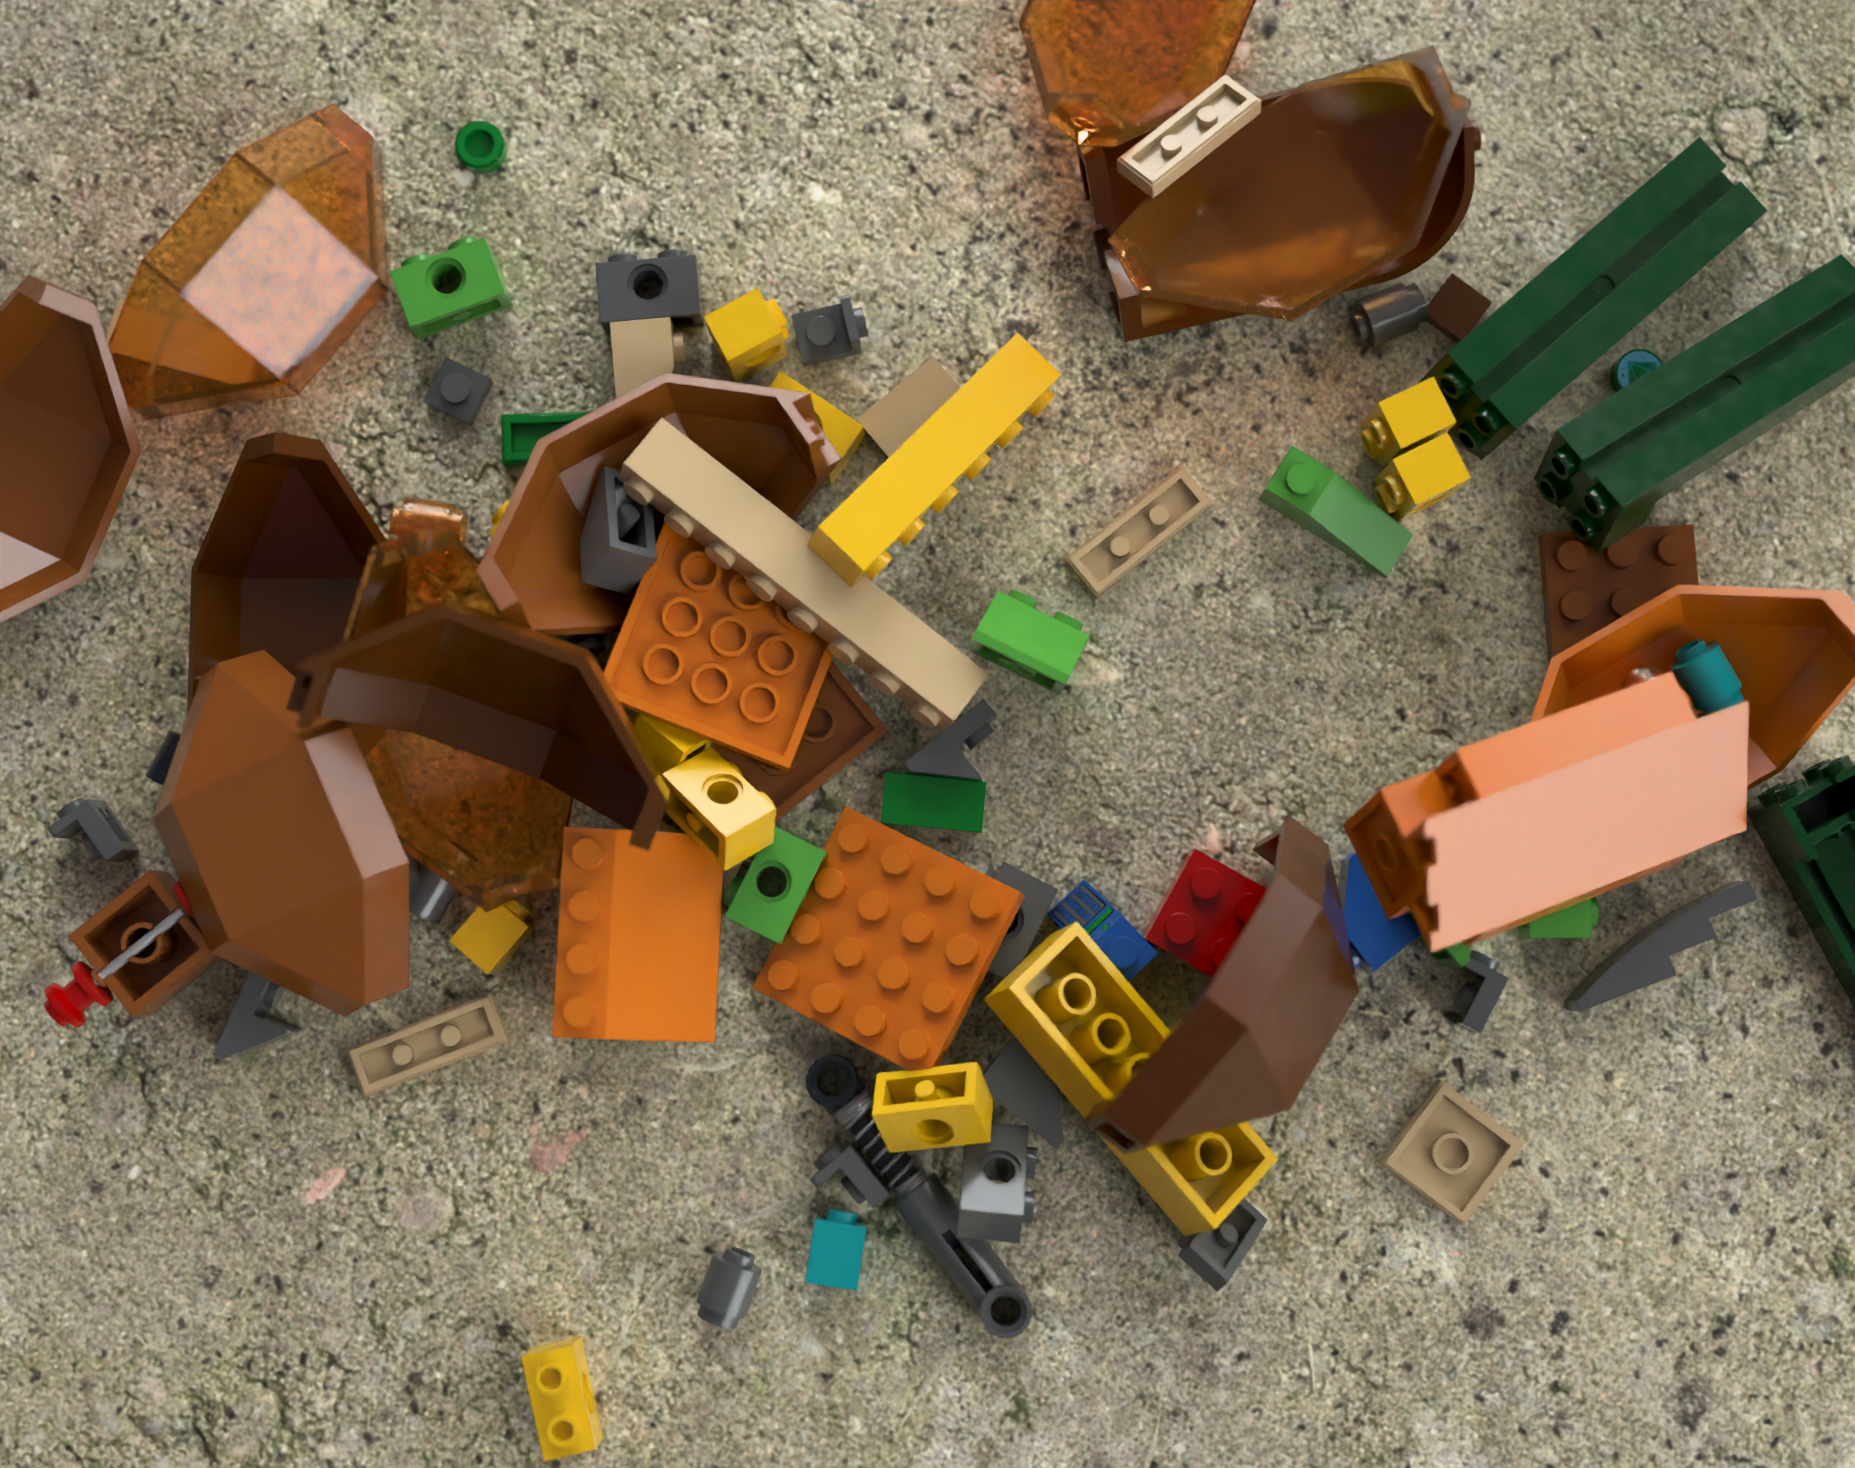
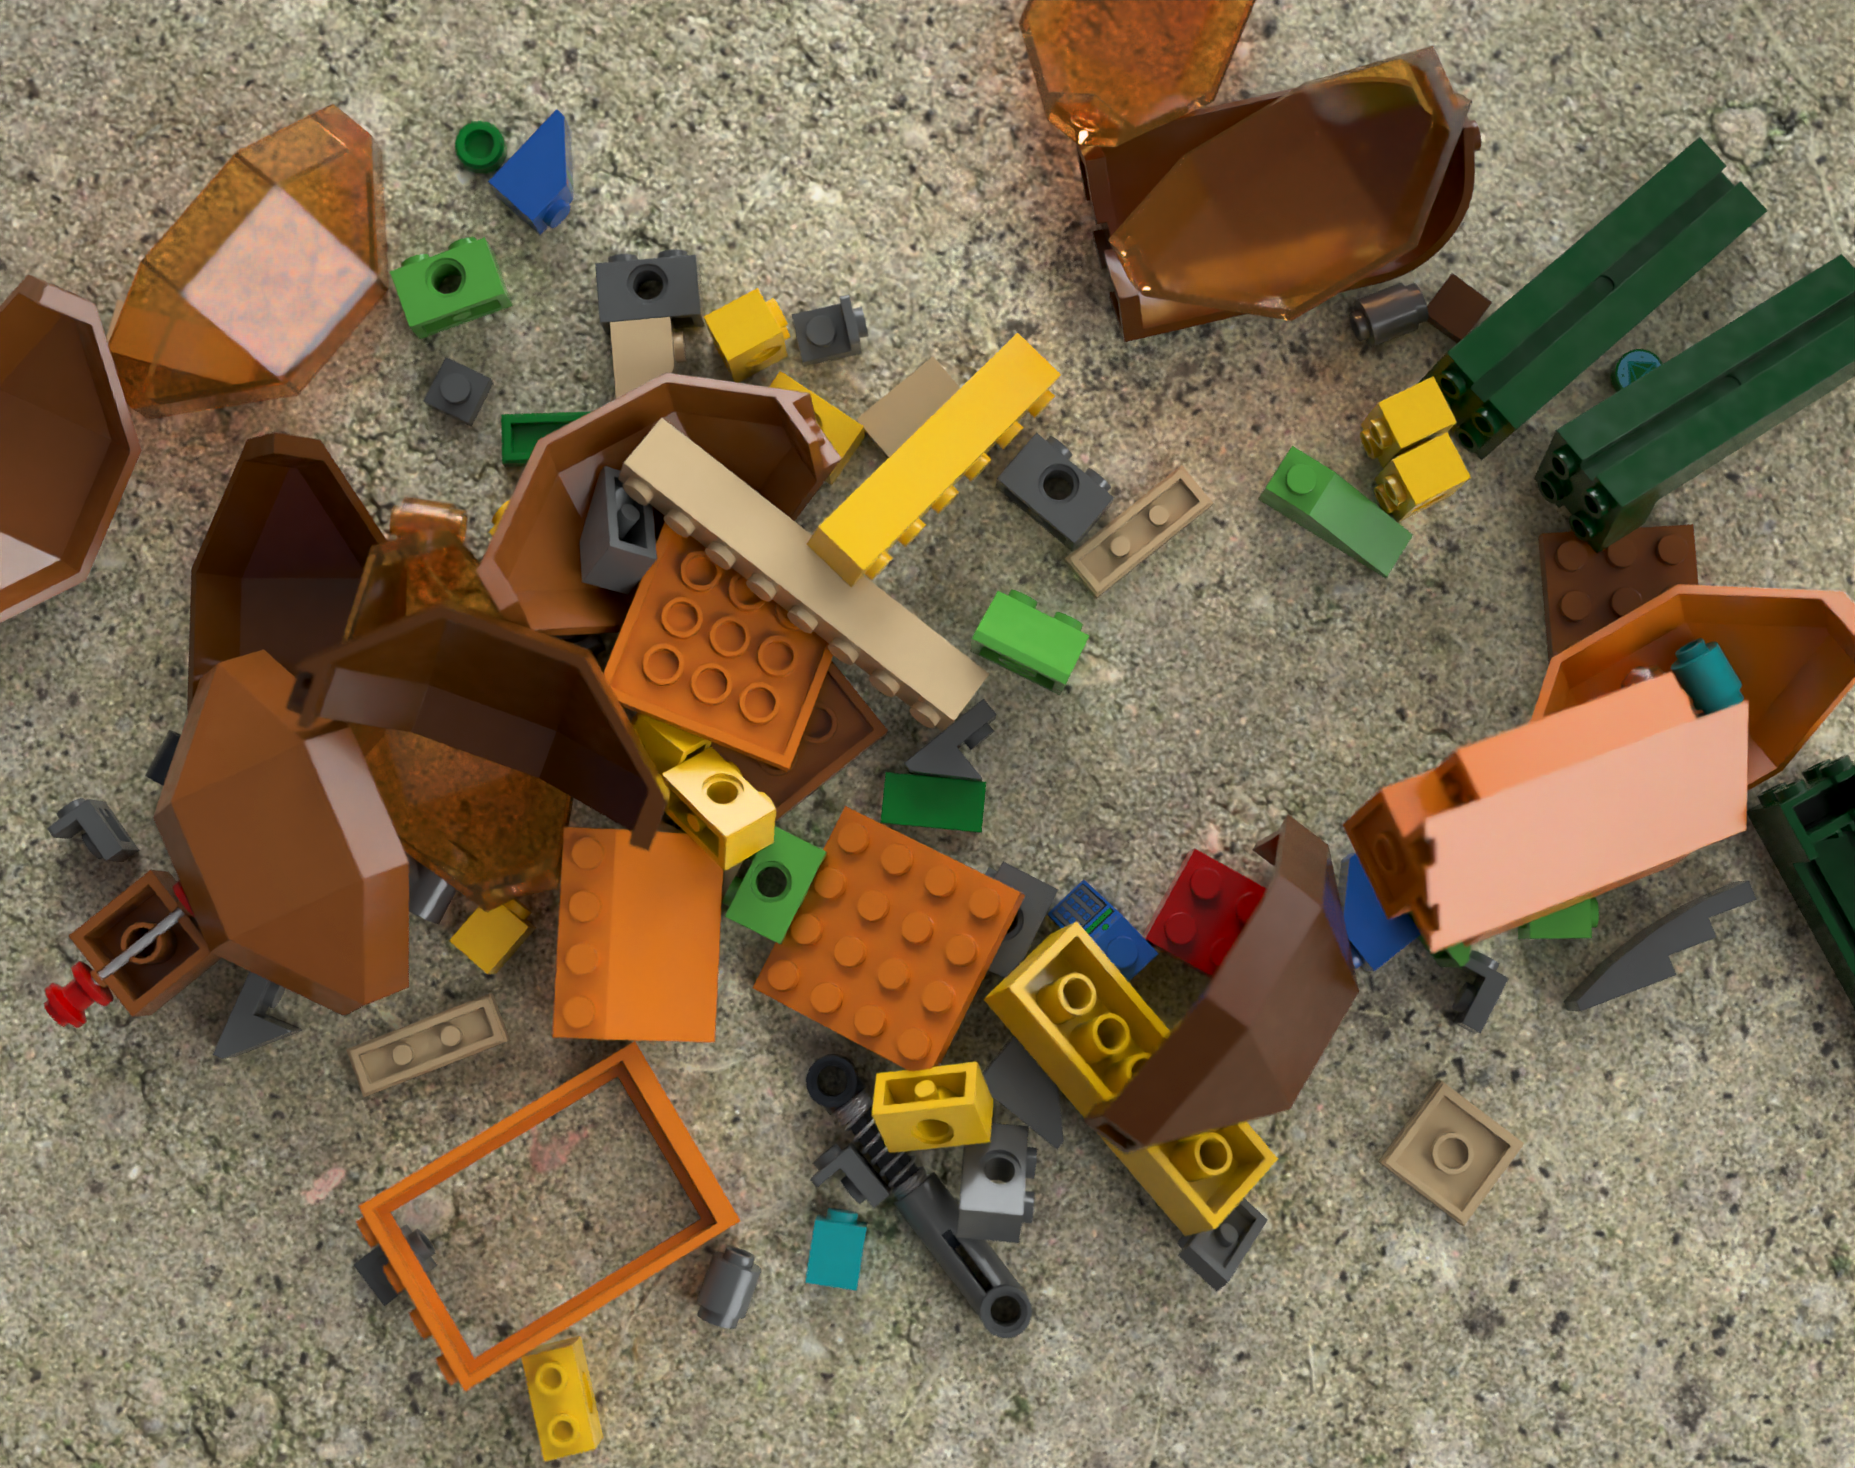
tan tile [1117,74,1262,198] -> none
none -> dark grey bracket [354,1225,437,1306]
none -> orange window [356,1041,741,1391]
none -> blue slope [488,109,574,235]
none -> dark grey brick [996,432,1114,551]

